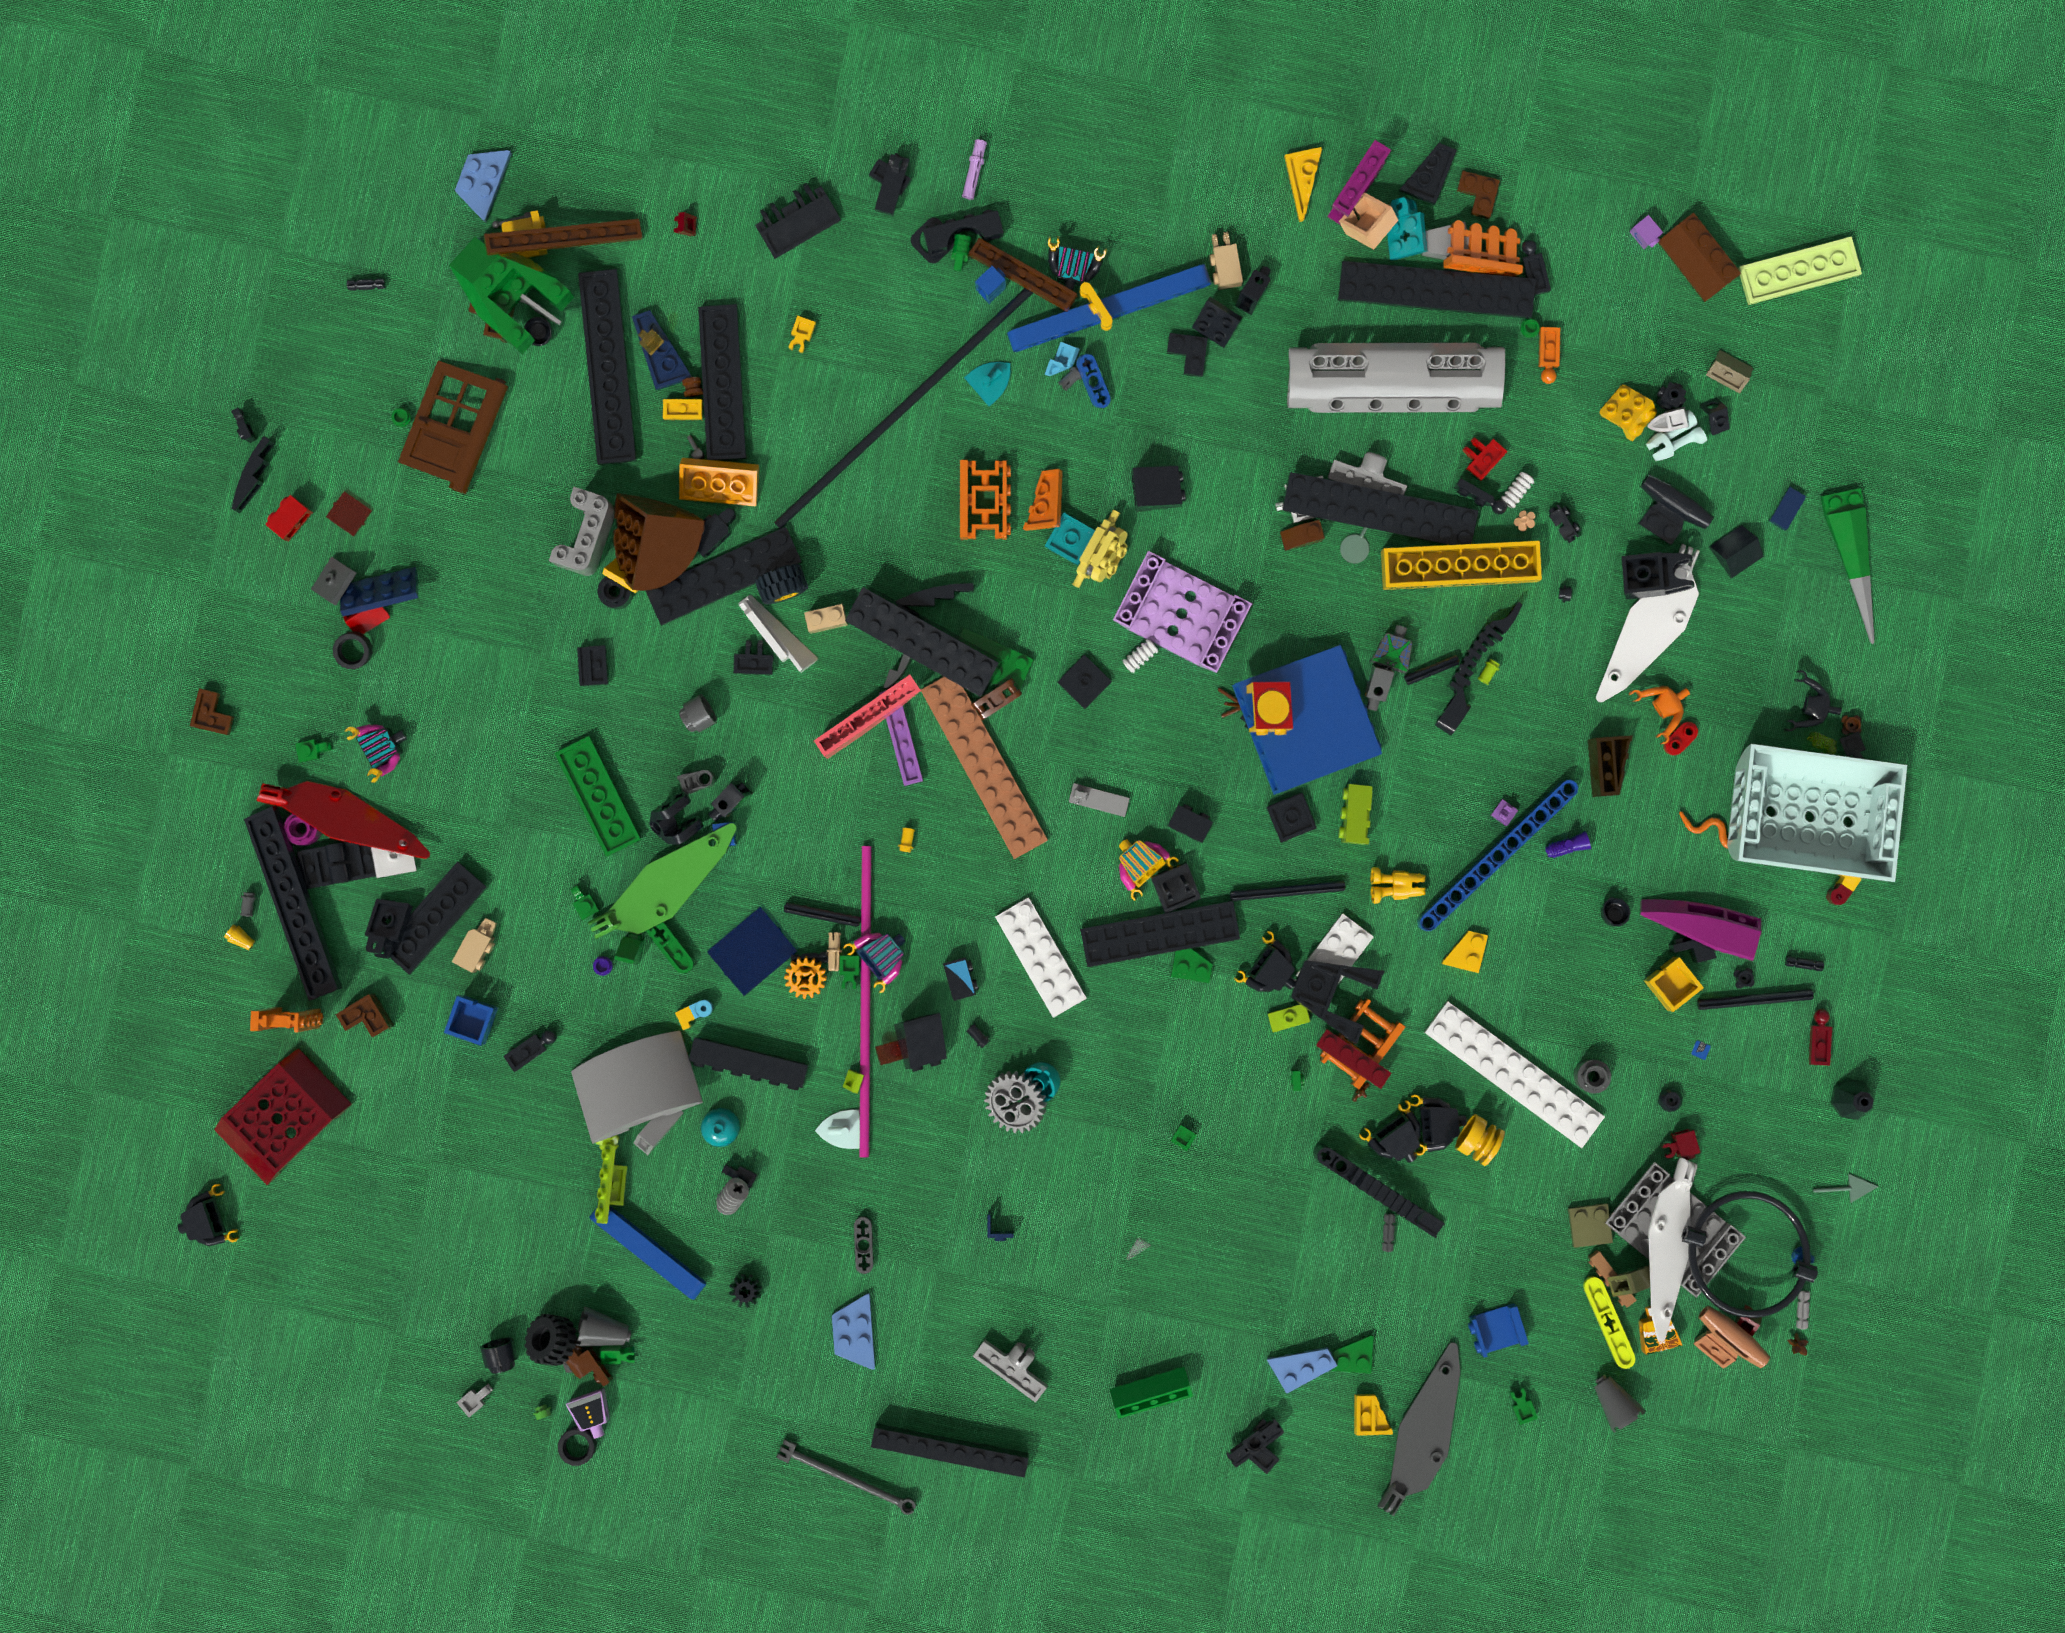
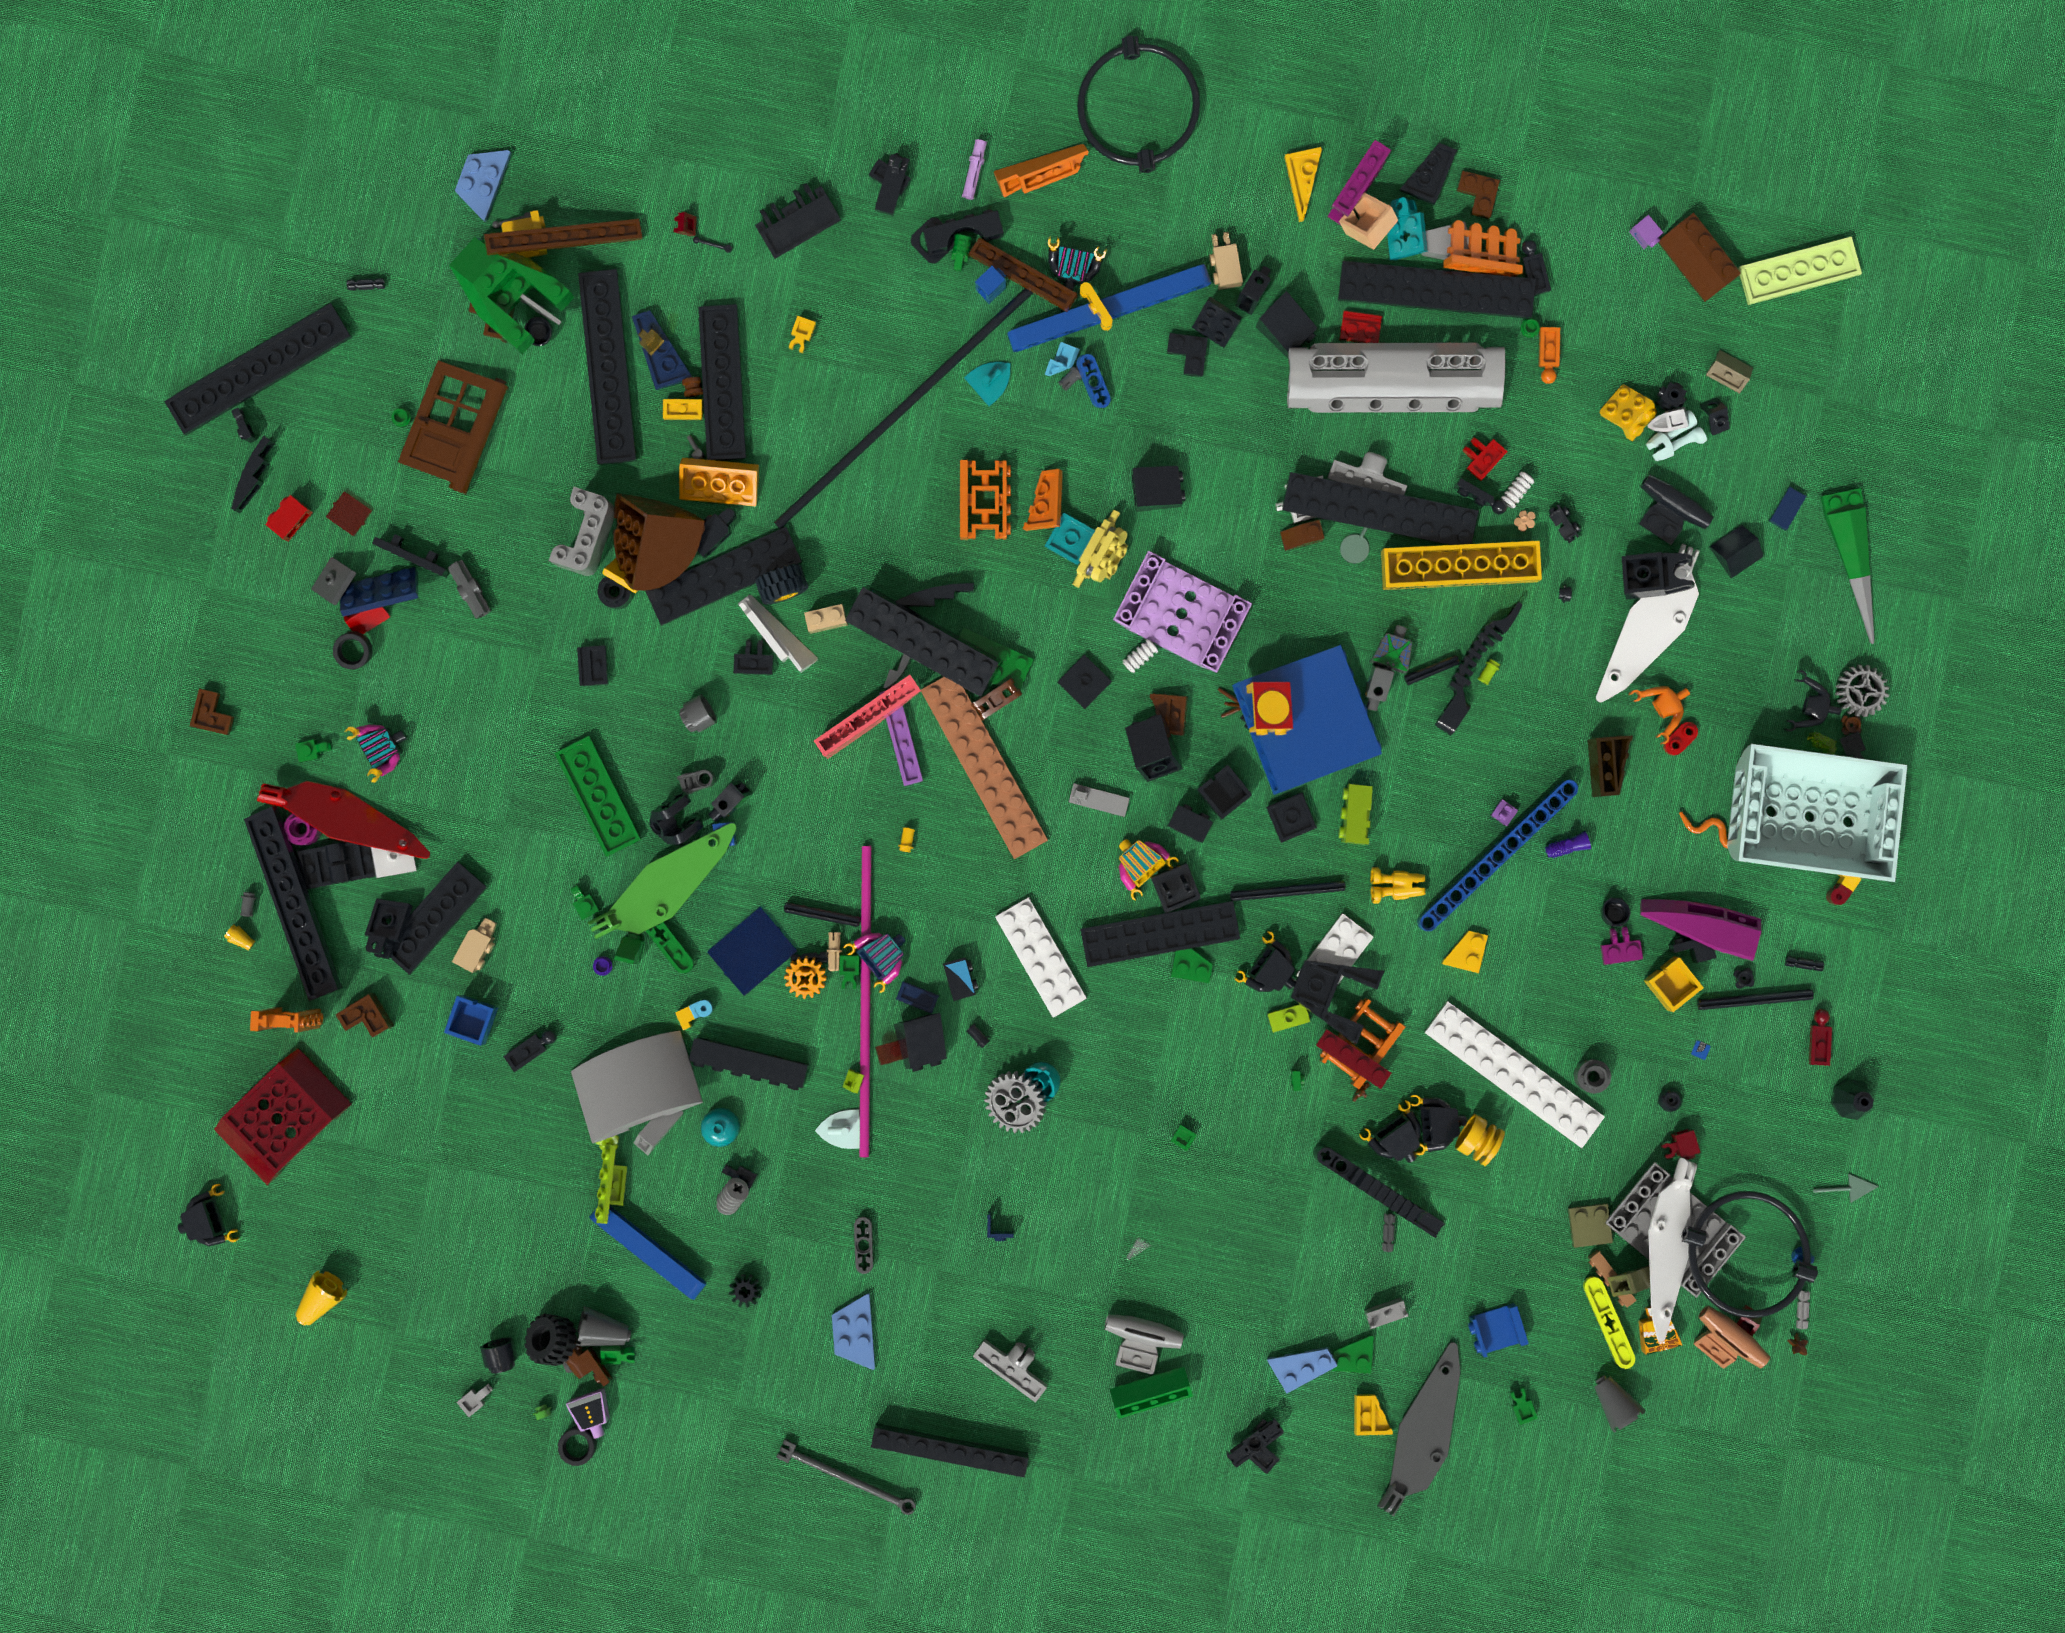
none -> black plate [164,303,352,435]
none -> yellow cone [295,1271,347,1325]
none -> black hinge [372,534,449,578]
none -> dark grey piece [448,560,491,619]
none -> black hinge [693,236,732,253]
none -> dark blue tile [896,981,939,1014]
none -> orange wedge [994,144,1089,197]
none -> black piece [1077,35,1200,173]
none -> light grey plate [1104,1314,1184,1375]
none -> black slope [1125,714,1183,782]
none -> reddish brown wing [1150,694,1188,735]
none -> black piece [1197,765,1252,820]
none -> black slope [1256,291,1317,359]
none -> red plate [1339,311,1382,343]
none -> light grey hinge [1364,1297,1408,1329]
none -> magenta hinge [1600,926,1643,965]
none -> light grey gear [1835,665,1890,717]

